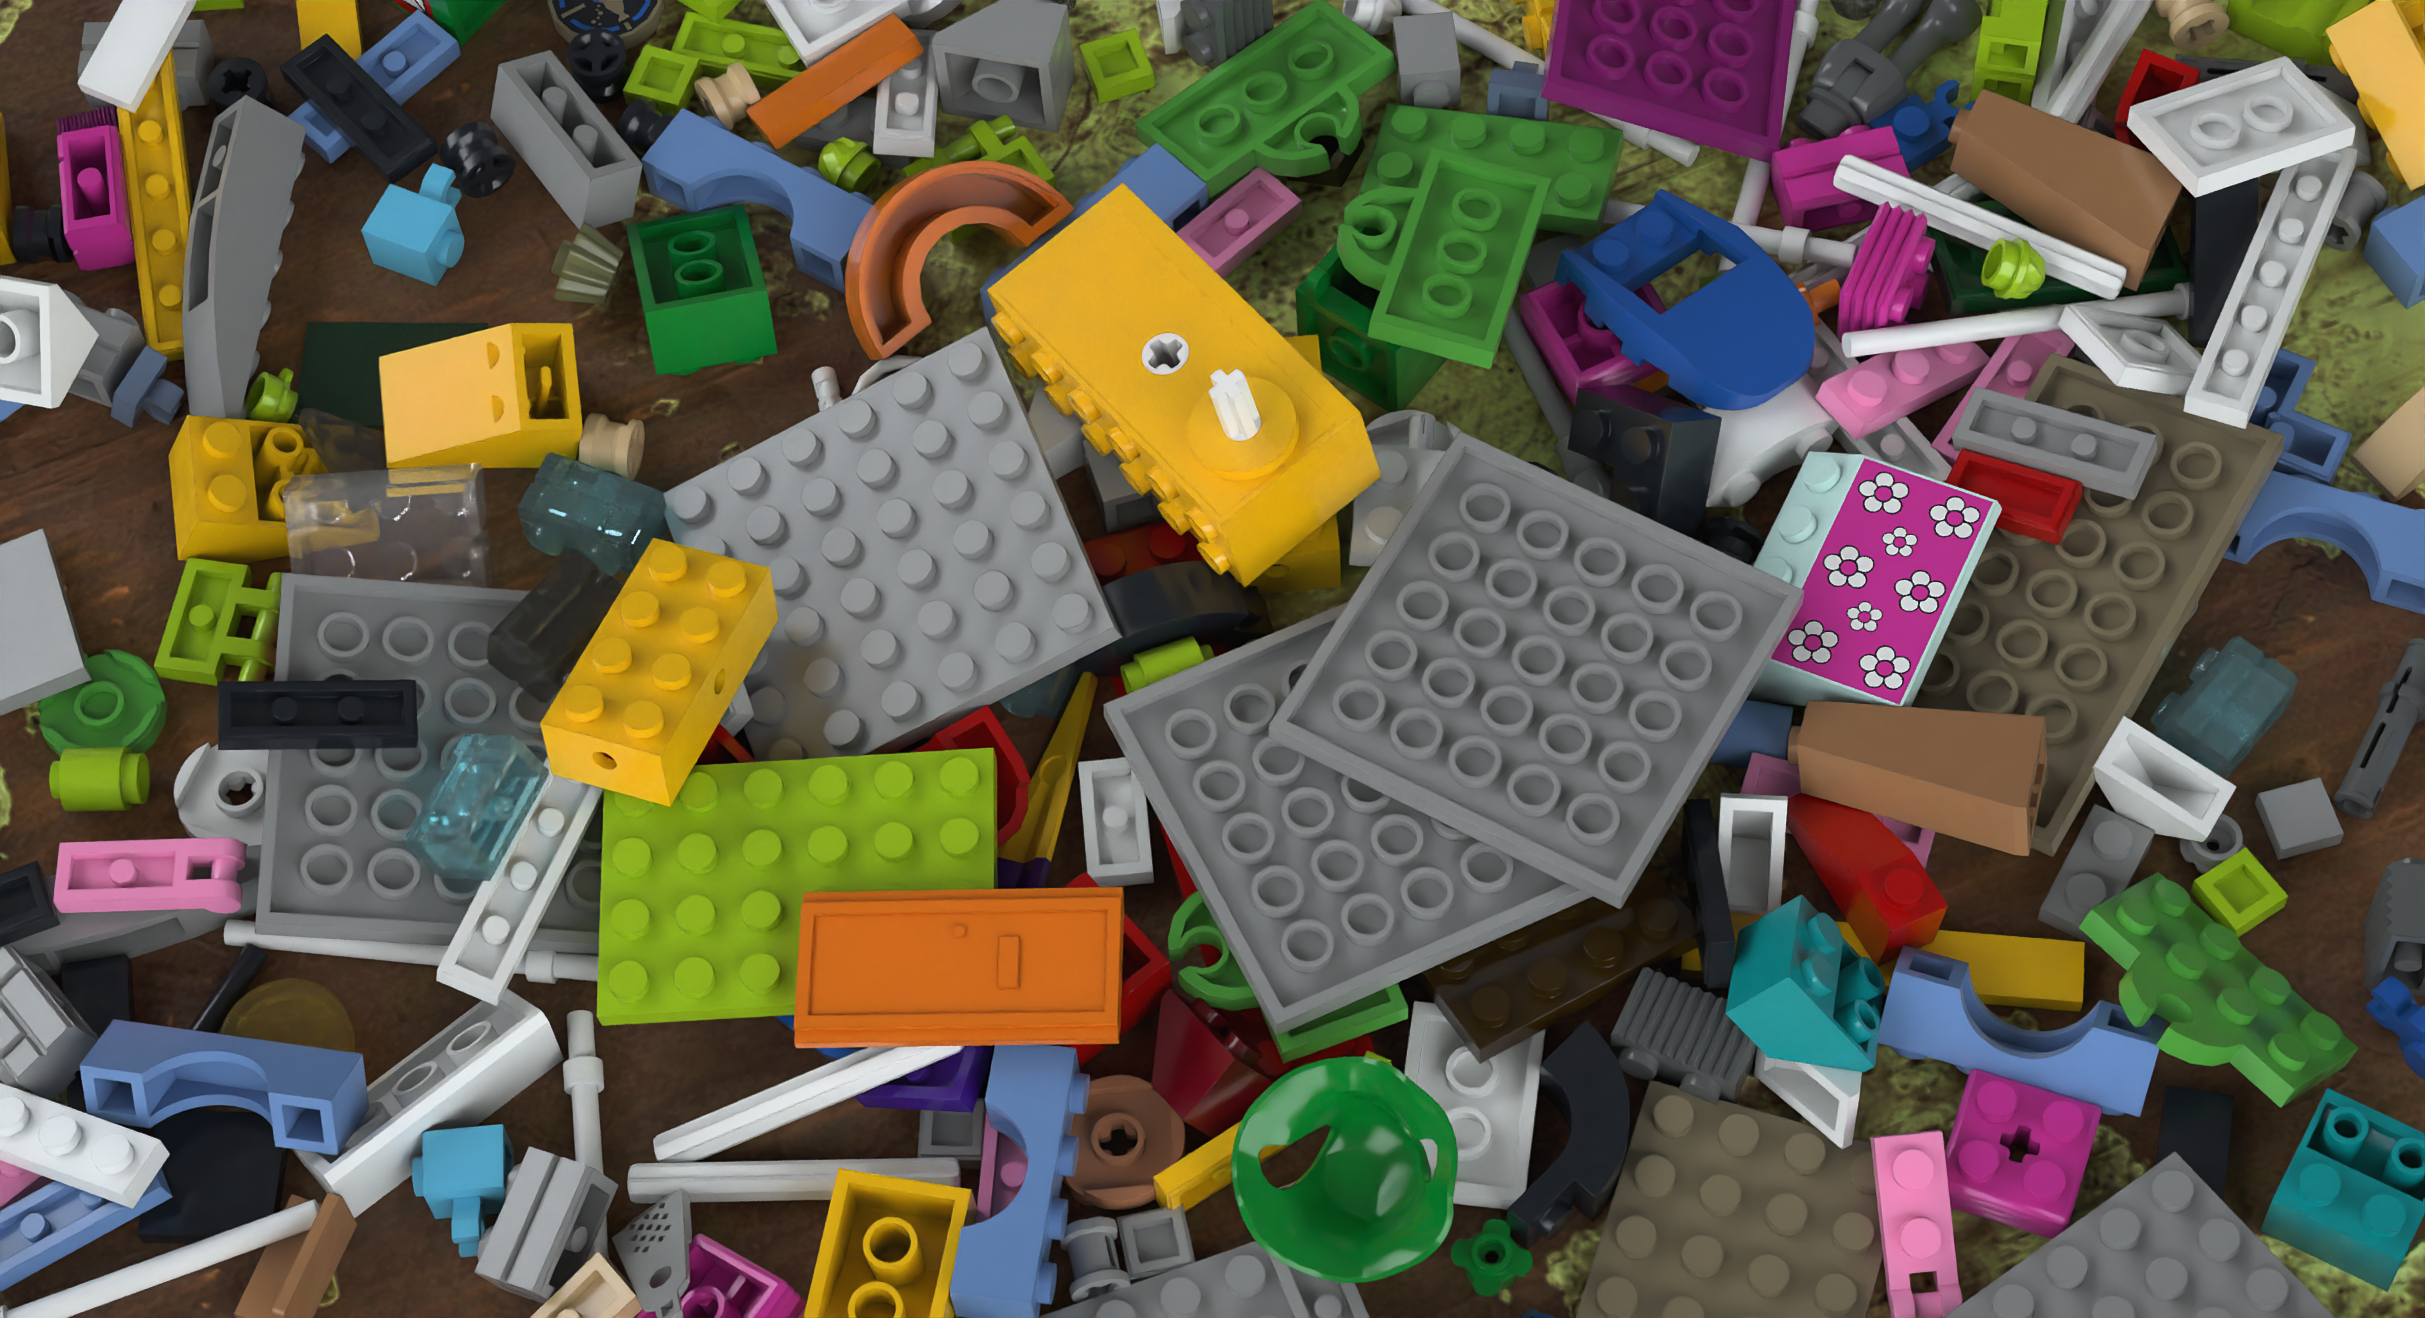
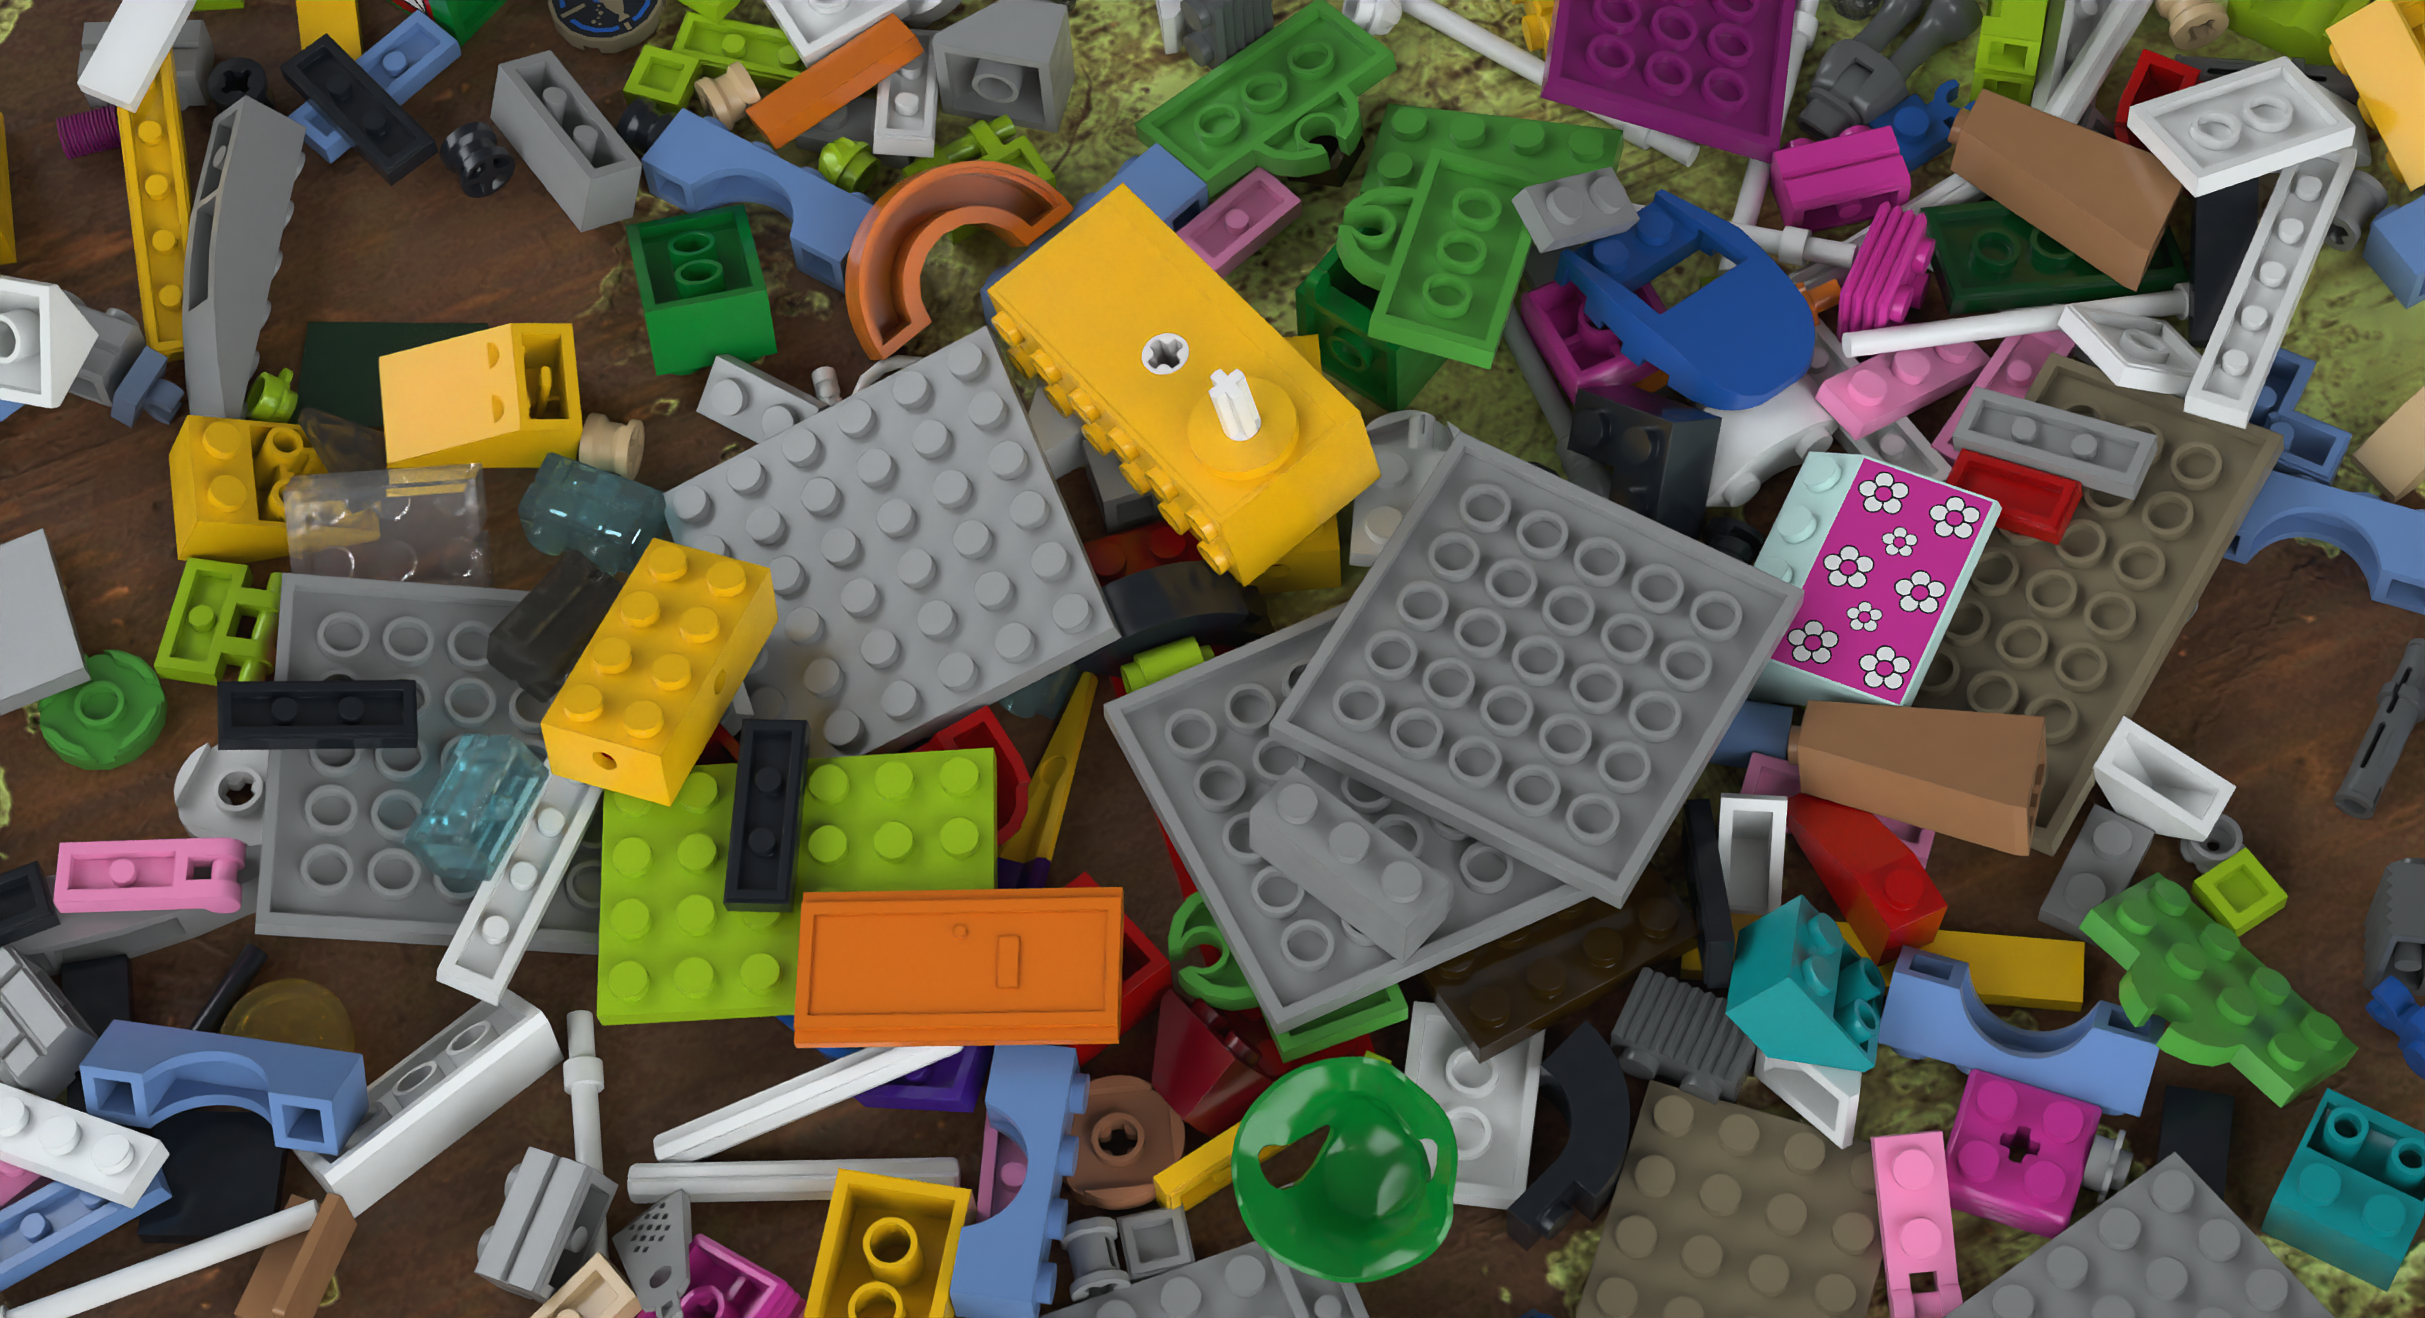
black wheel [12,203,74,264] -> none
lime brick [49,747,150,812] -> none
dark pink brick [57,125,136,271] -> none
white bar [224,919,598,984] -> none
medium azure brick [361,163,465,286] -> none
medium azure brick [412,1124,515,1257] -> none
olive piece [551,223,625,304] -> none
black wheel [566,28,631,104] -> none
light grey tile [917,1098,987,1169] -> none
white plate [1078,757,1154,887] -> none
lime plate [1079,28,1155,105] -> none
light grey brick [1393,11,1460,109] -> none
green plate [1451,1219,1533,1297] -> none
sand blue tile [1486,61,1550,122] -> none
white axle [1833,154,2127,300] -> none
lime plate [1981,238,2046,300] -> none
clear light blue brick [2151,636,2298,780] -> none
light grey tile [2255,777,2344,860] -> none
none -> light grey plate [696,354,830,443]
none -> black tile [723,719,811,912]
none -> light grey brick [1249,765,1449,964]
none -> light grey plate [1511,167,1640,253]
none -> light grey plate [2080,1129,2134,1205]

